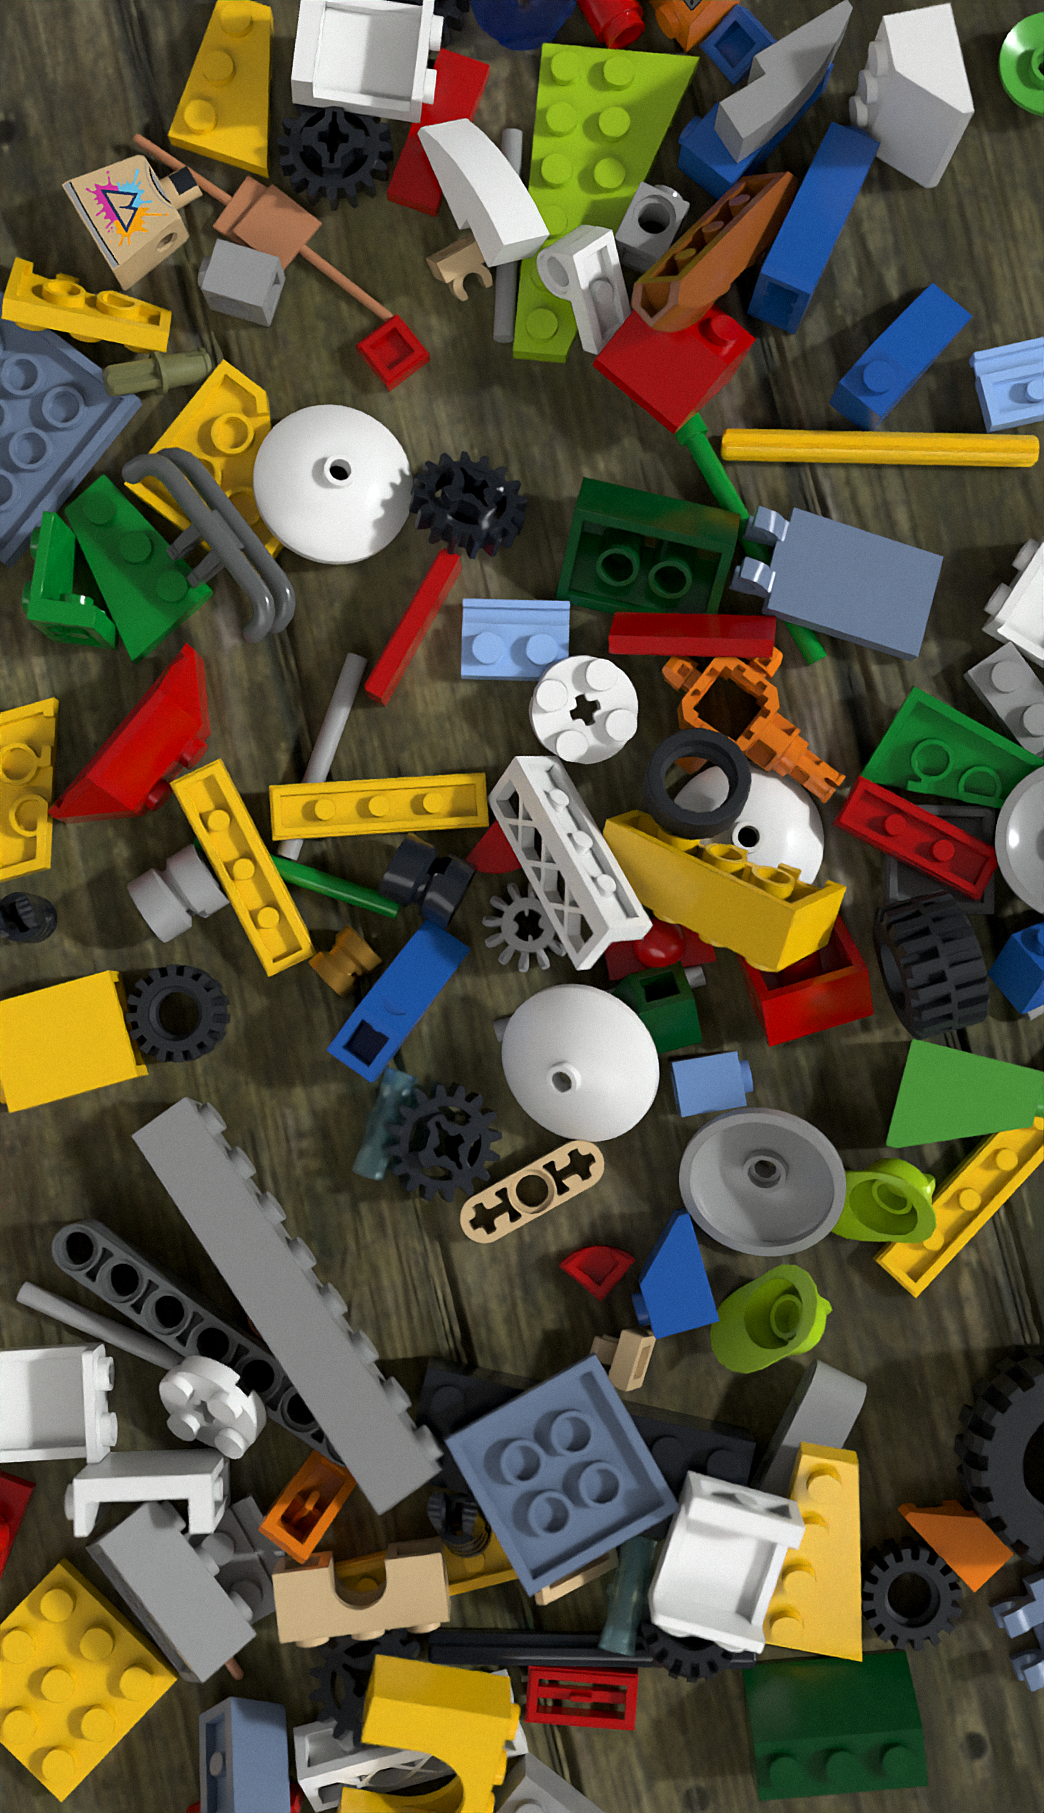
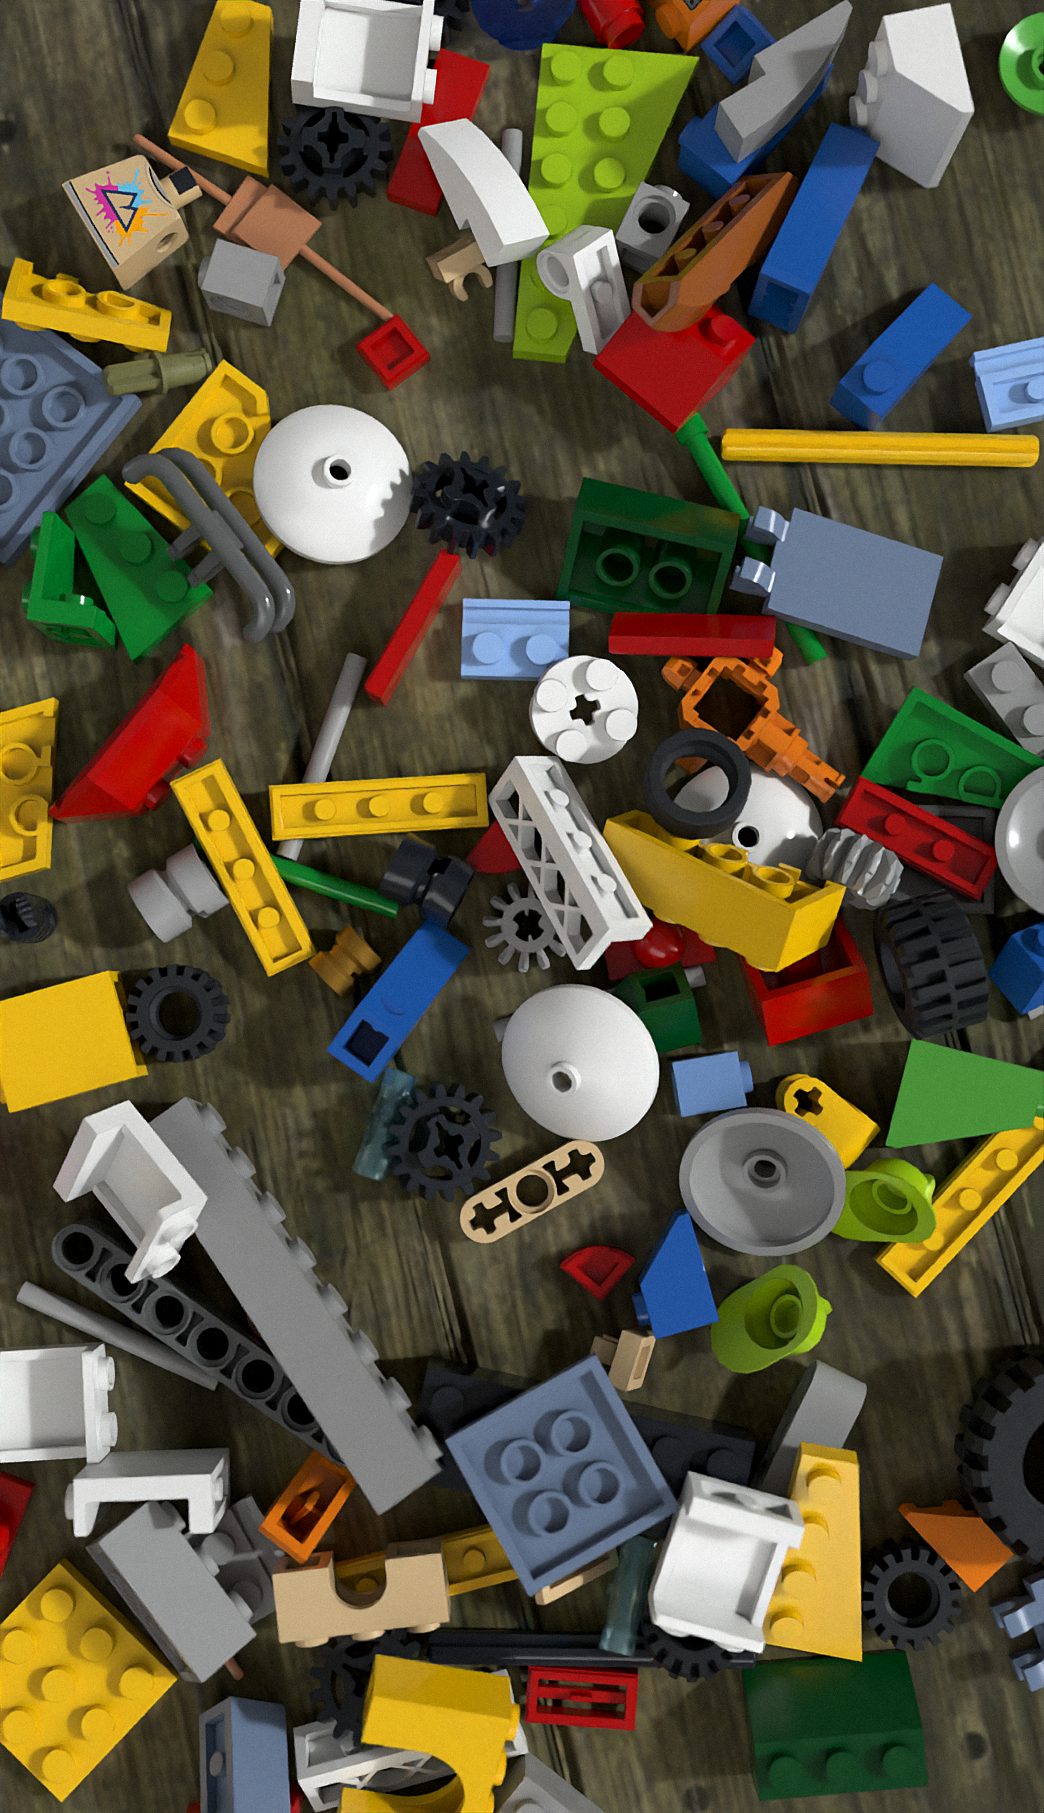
white plate [159,1355,267,1459] -> none
black hinge [427,1491,492,1558] -> none
none -> white panel [53,1100,208,1284]
none -> yellow piece [774,1073,881,1171]
none -> light grey gear [805,828,904,911]

